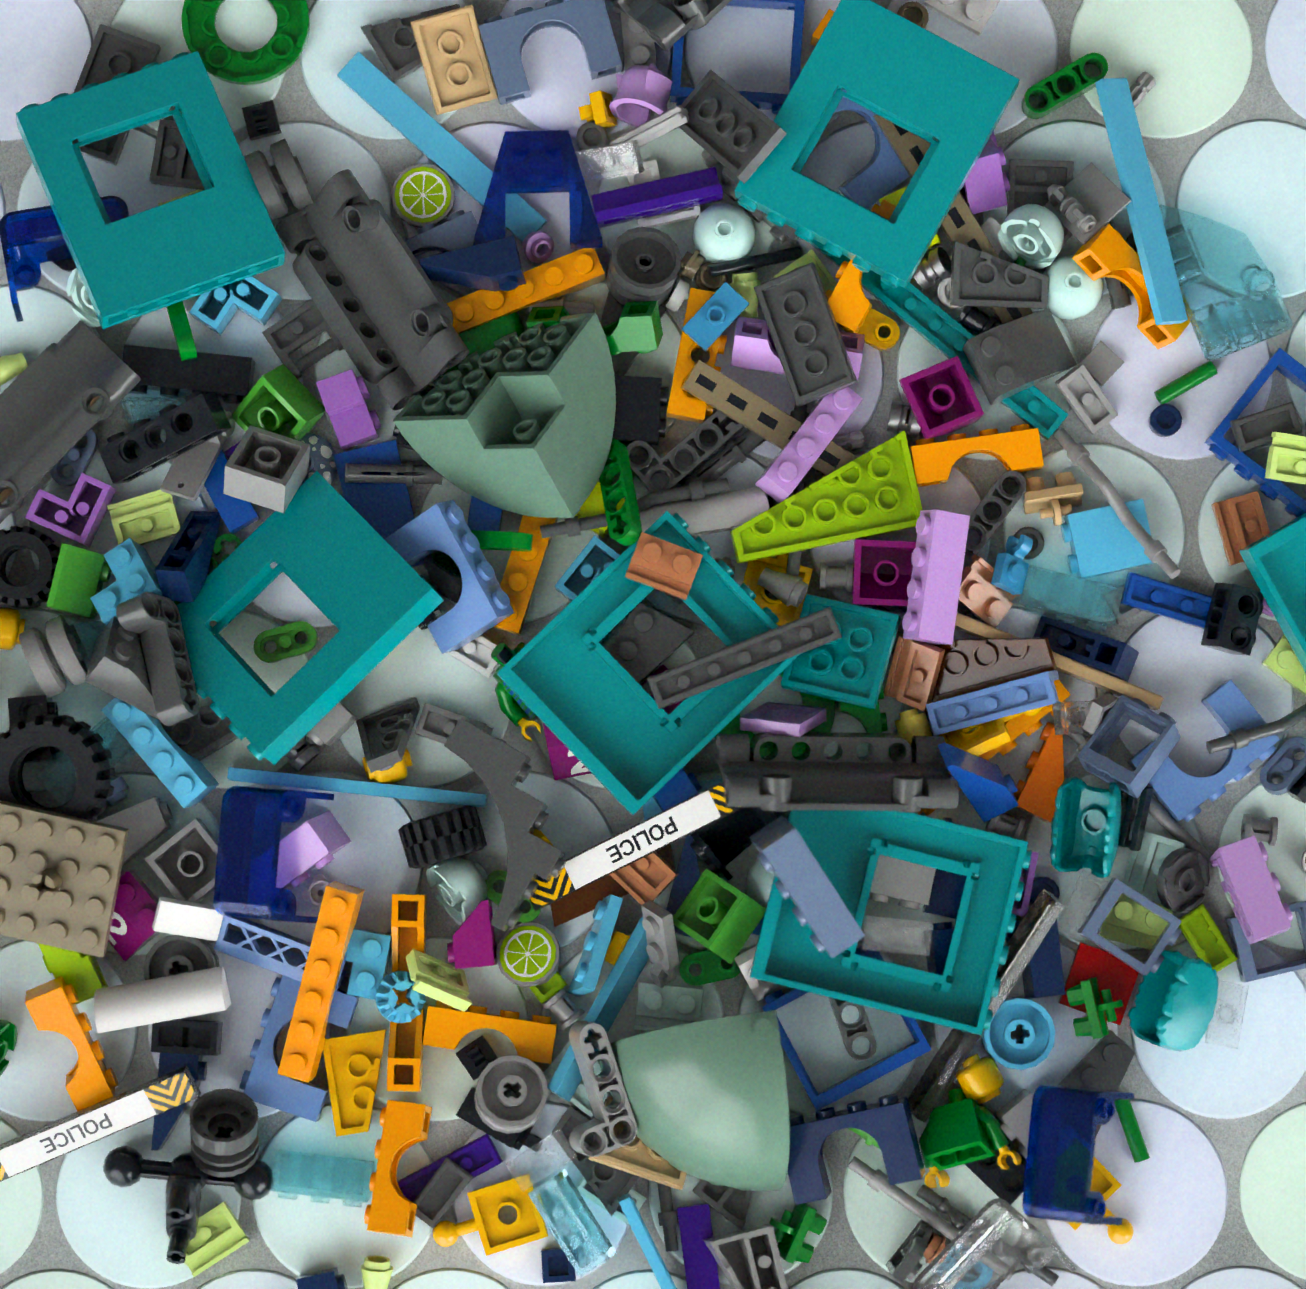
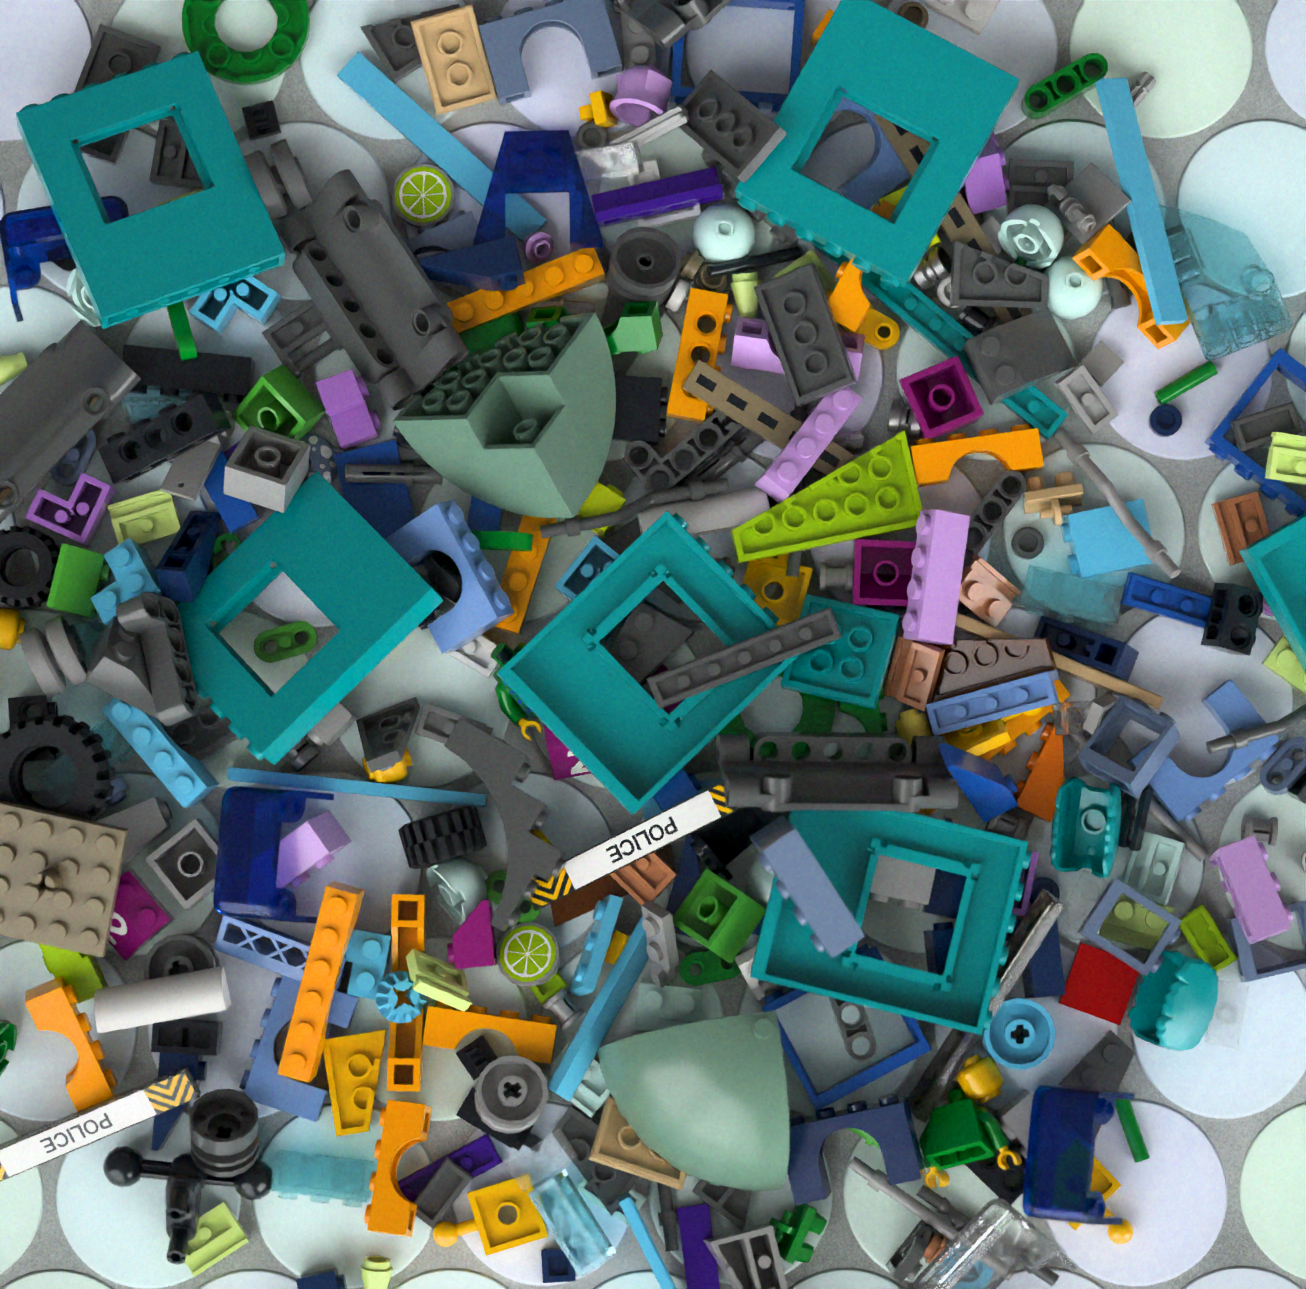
white tile [152,897,225,941] -> none
white plate [302,874,330,911] -> none
light grey beam [569,1020,637,1157] -> none
green beam [599,437,642,546] -> none
nougat plate [625,532,703,600] -> none
dark azure plate [682,282,749,352] -> none
lavender tile [740,702,826,737] -> none
light grey cone [758,567,808,607] -> none
clear plate [862,916,932,956] -> none
dark azure plate [991,534,1033,595] -> none
green hips [1066,977,1123,1039] -> none
dark grey tile [1156,848,1210,913] -> none

